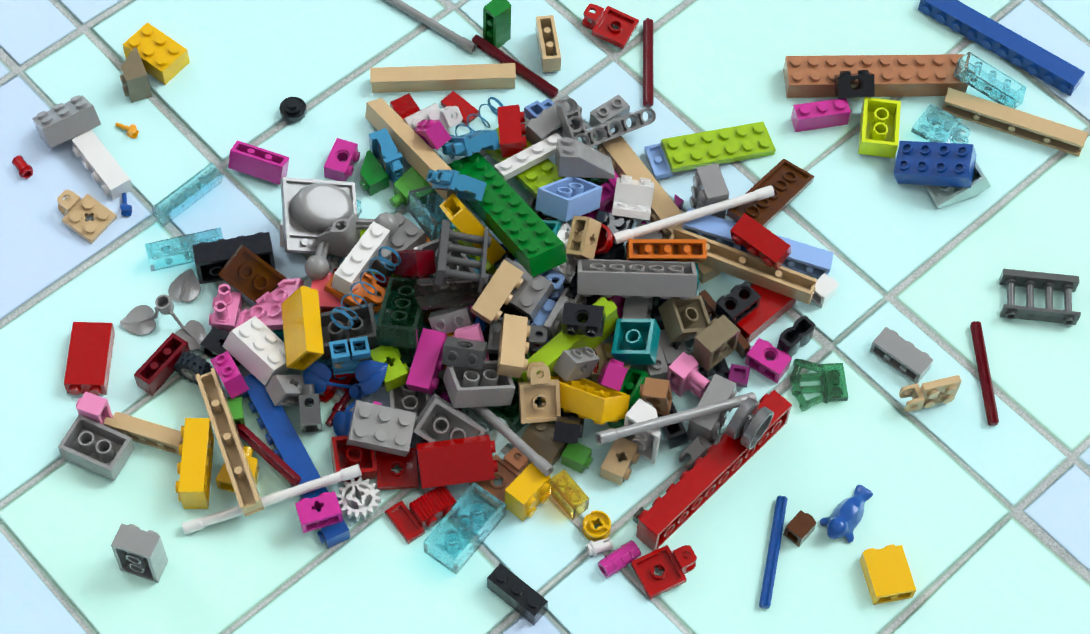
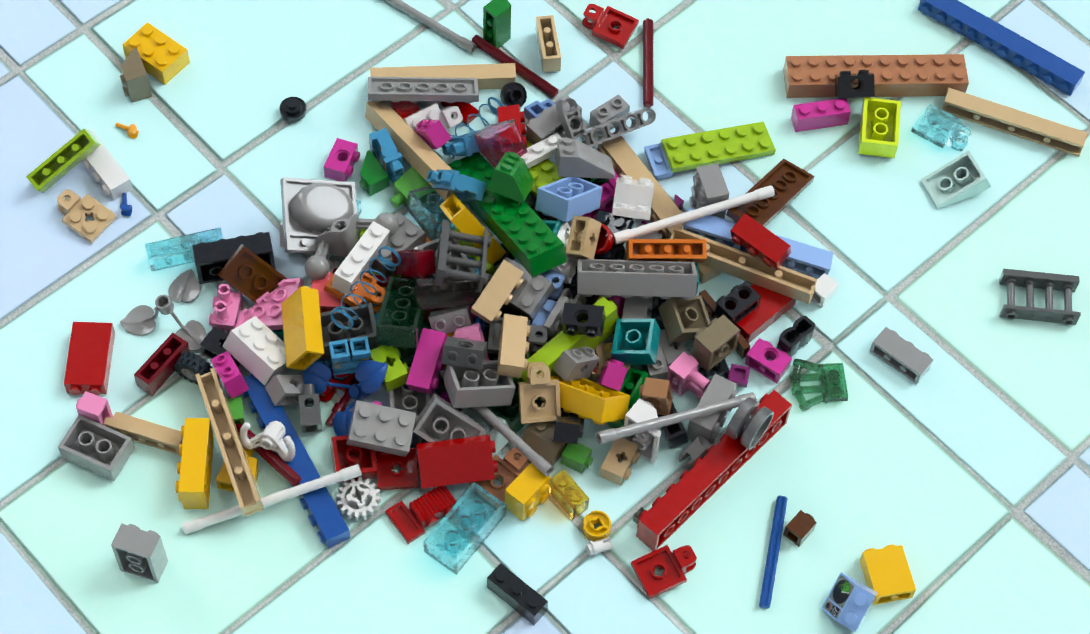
red pin [12,155,33,179] -> none
light grey brick [32,95,102,148] -> none
clear light blue brick [151,162,224,227] -> none
dark pink brick [228,140,289,185] -> none
dark pink brick [295,491,343,533] -> none
dark pink axle [597,540,641,578] -> none
blue animal [820,484,873,543] -> none
blue brick [893,141,977,188] -> none
tan plate [899,375,962,412] -> none
clear light blue brick [954,52,1027,109] -> none
dark red axle [970,321,999,426] -> none
none -> lime brick [26,128,101,193]
none -> white piece [240,421,295,462]
none -> light grey plate [368,77,479,103]
none -> clear pink slope [474,119,528,168]
none -> green slope [487,152,535,204]
none -> black plate [500,82,527,107]
none -> light blue slope [821,572,878,632]

